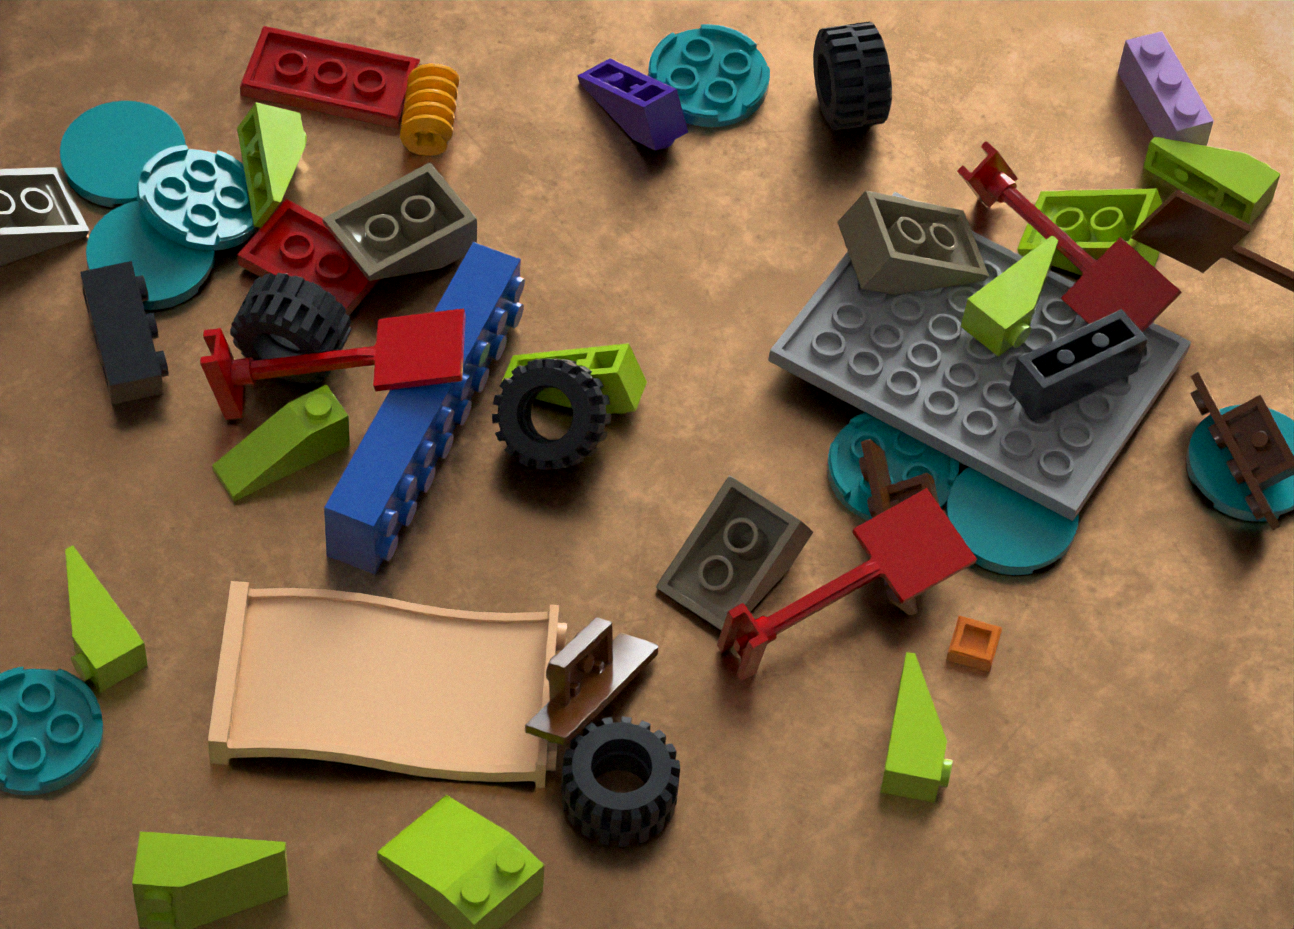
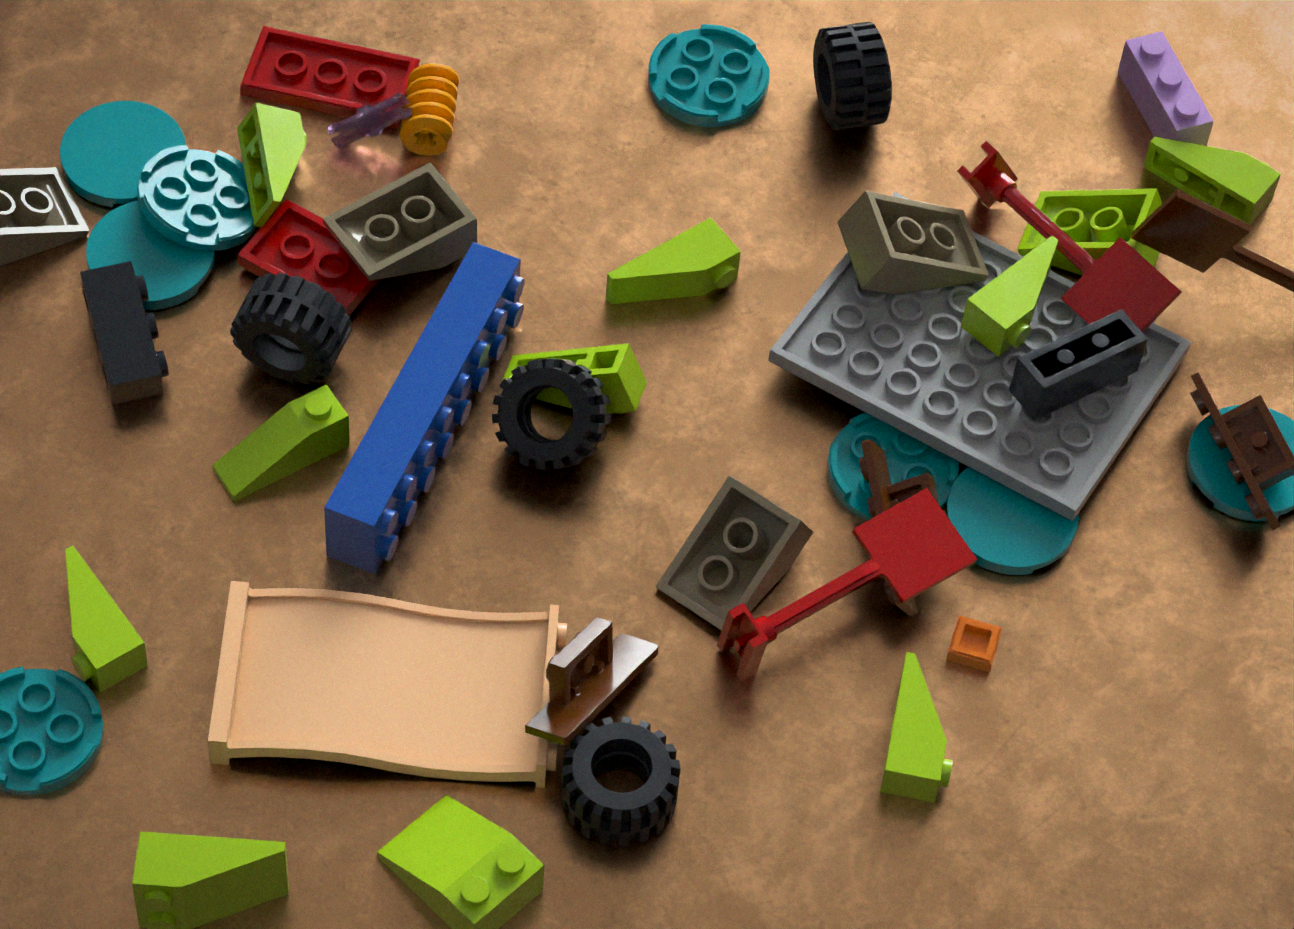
red piece [200,308,466,420] -> none
dark purple slope [577,58,688,150] -> none
none -> pin [328,92,412,149]
none -> lime slope [606,218,741,304]

